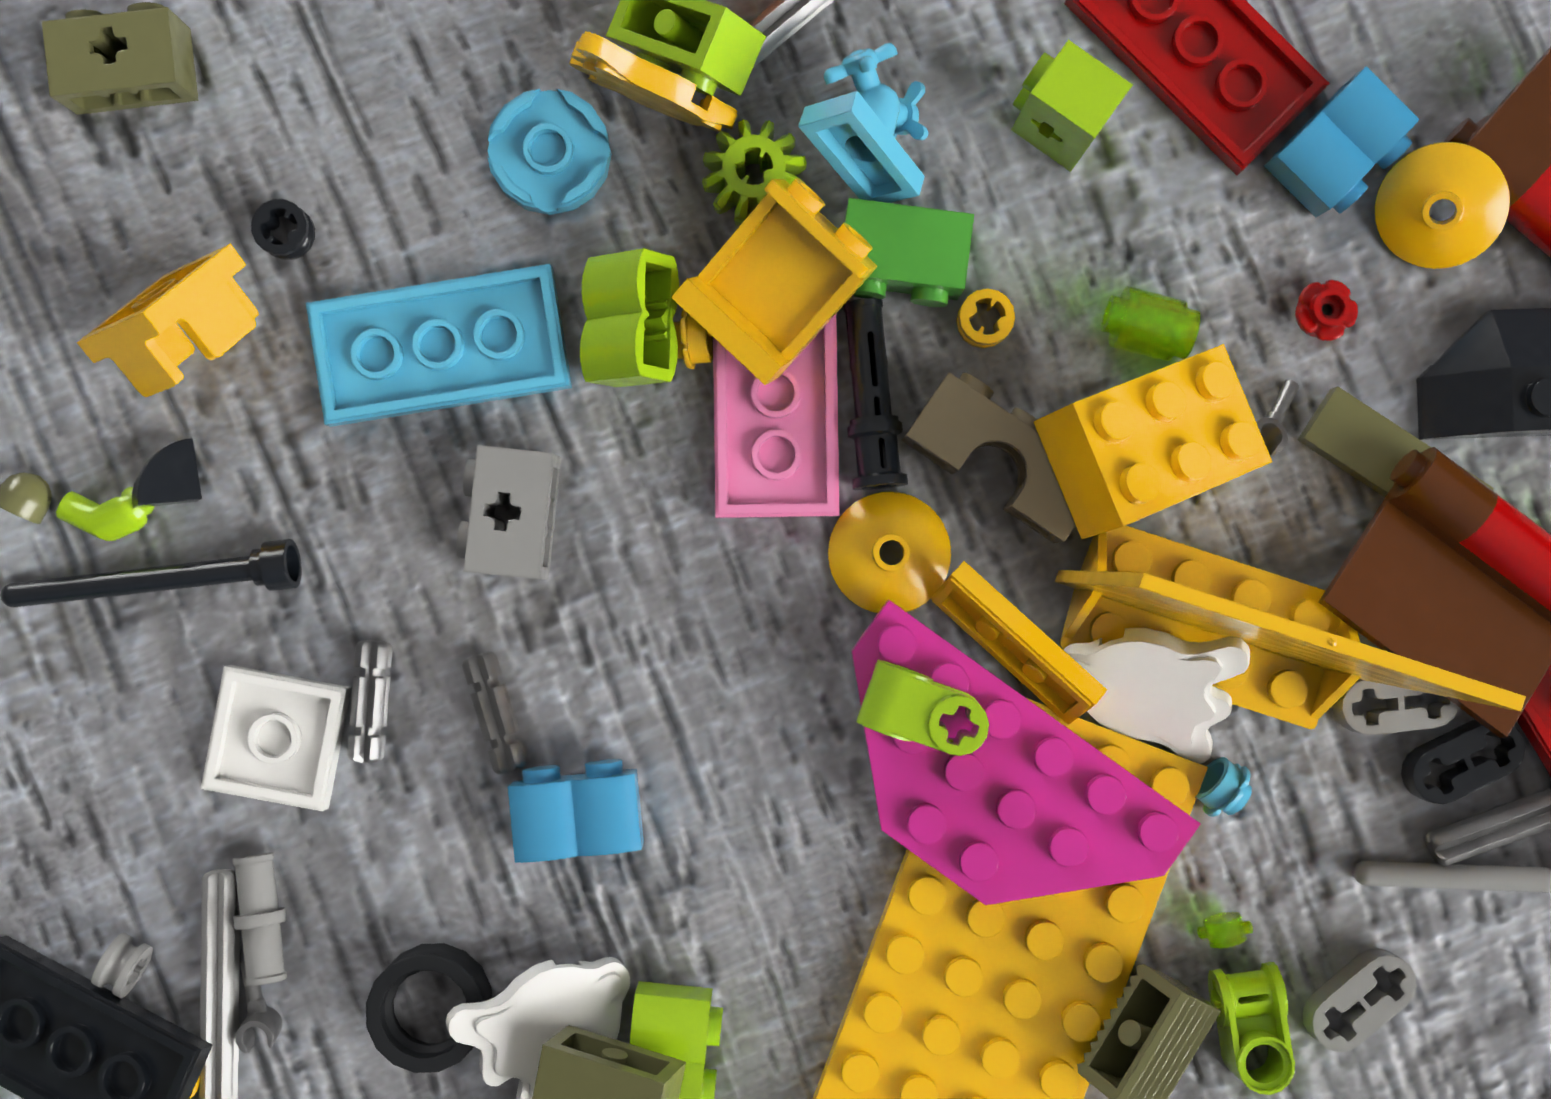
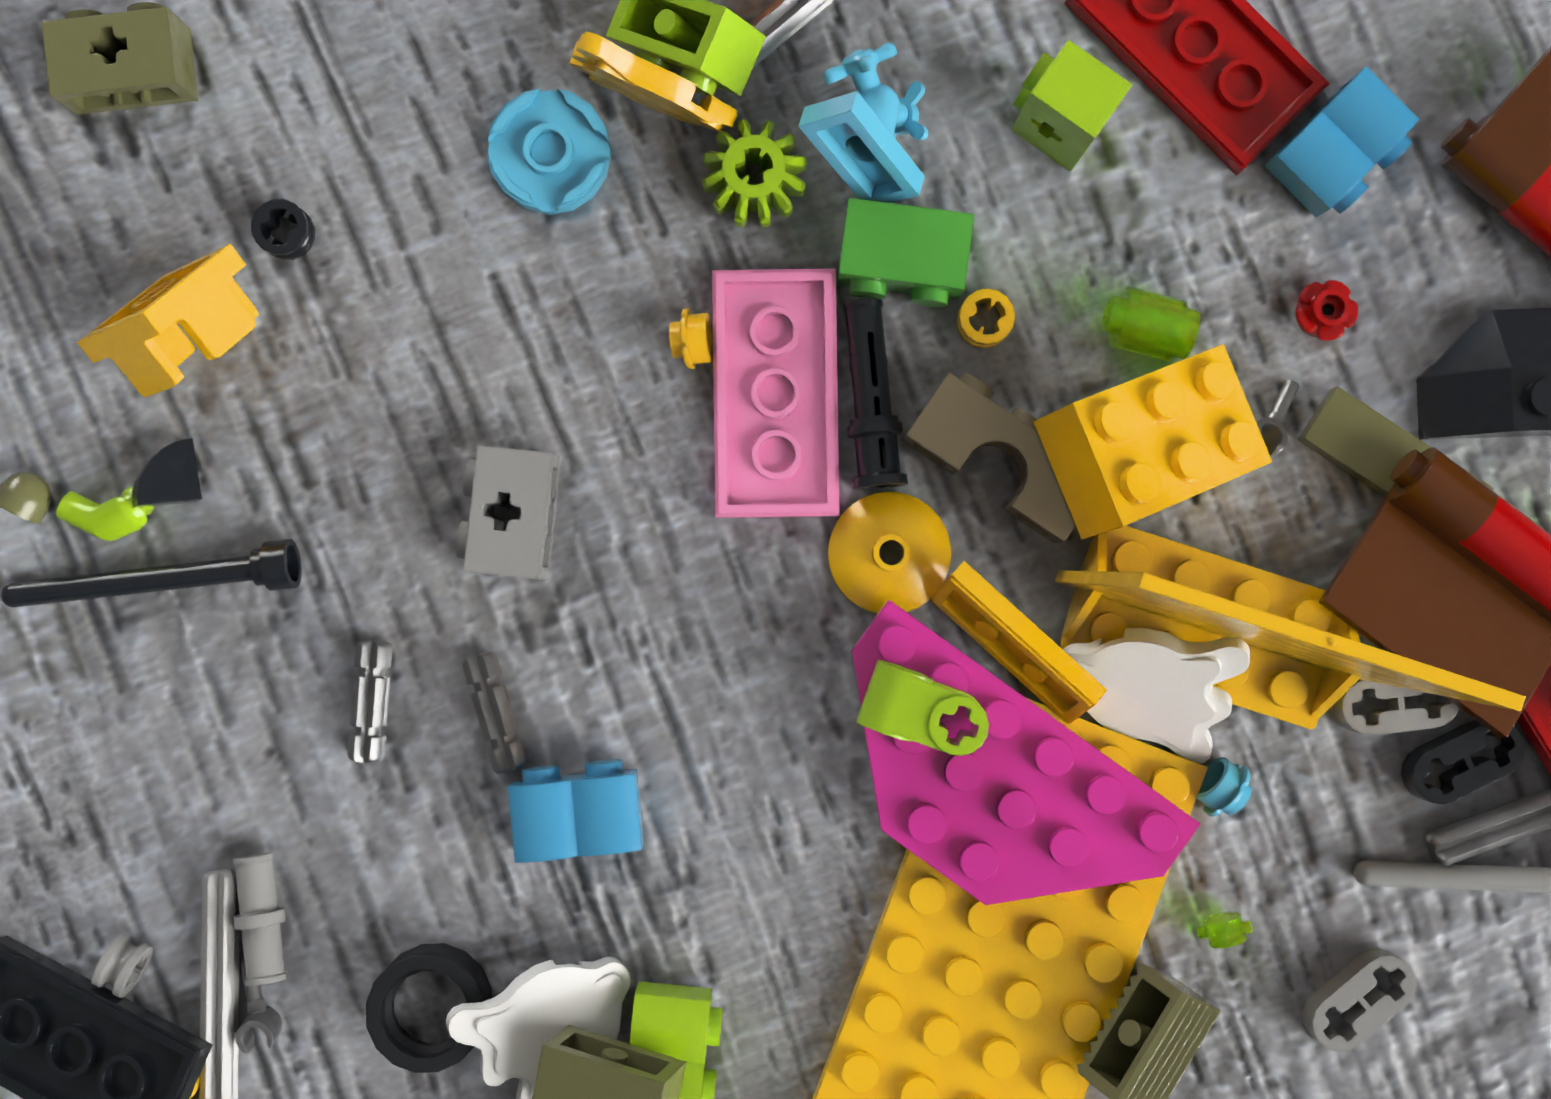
white tile [201,665,352,811] -> none
medium azure tile [306,264,572,427] -> none
lime brick [580,248,679,387] -> none
yellow panel [671,178,878,385] -> none
lime piece [1208,962,1295,1095] -> none
yellow dish [1375,142,1510,269] -> none

